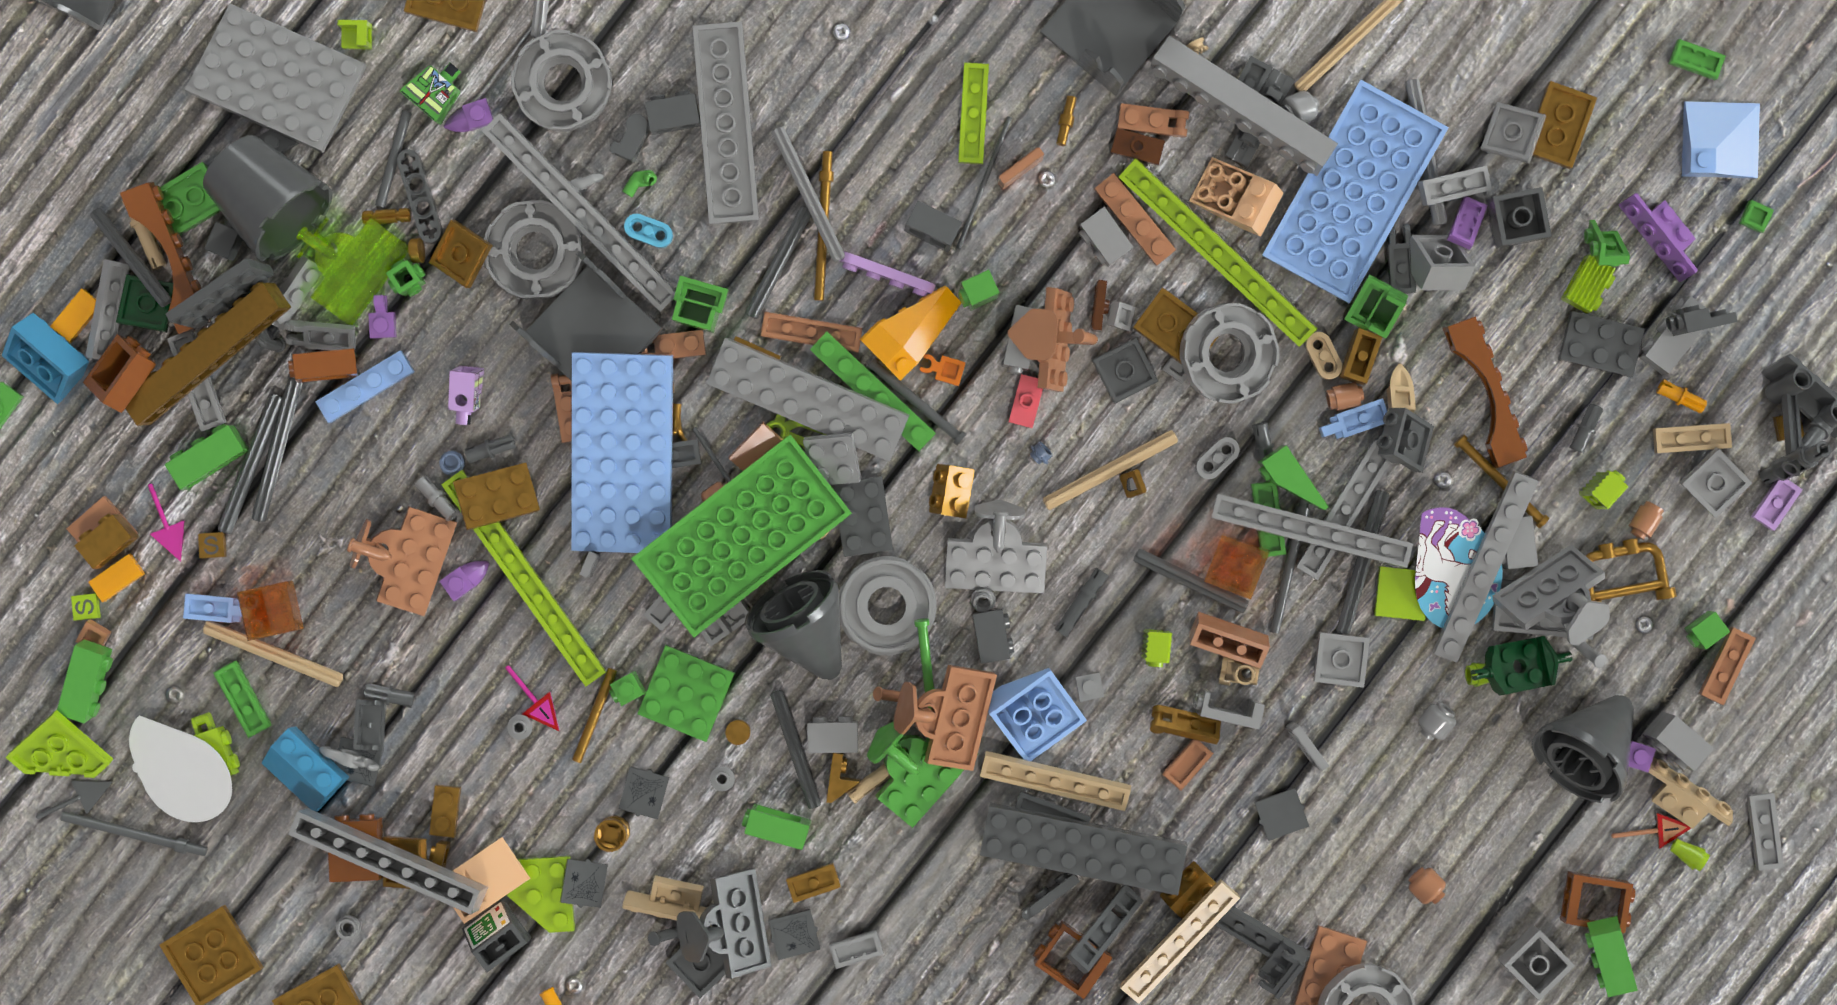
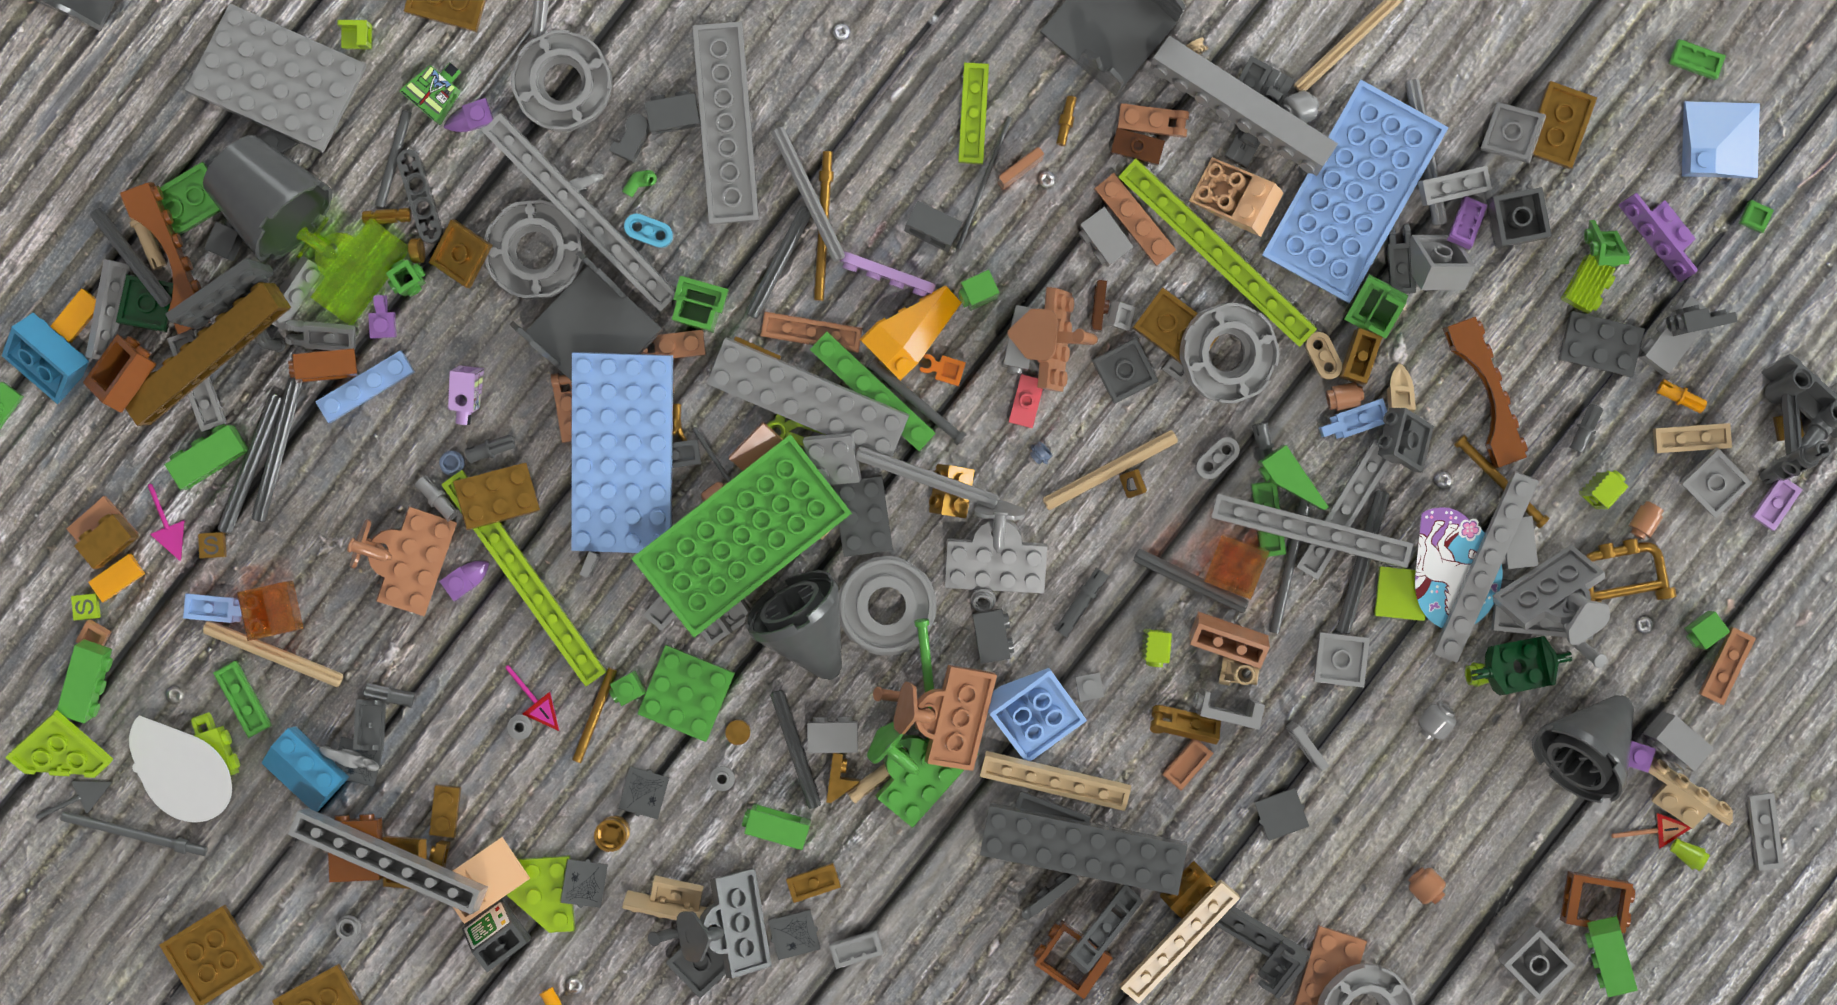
none -> light grey axle [856,447,999,509]

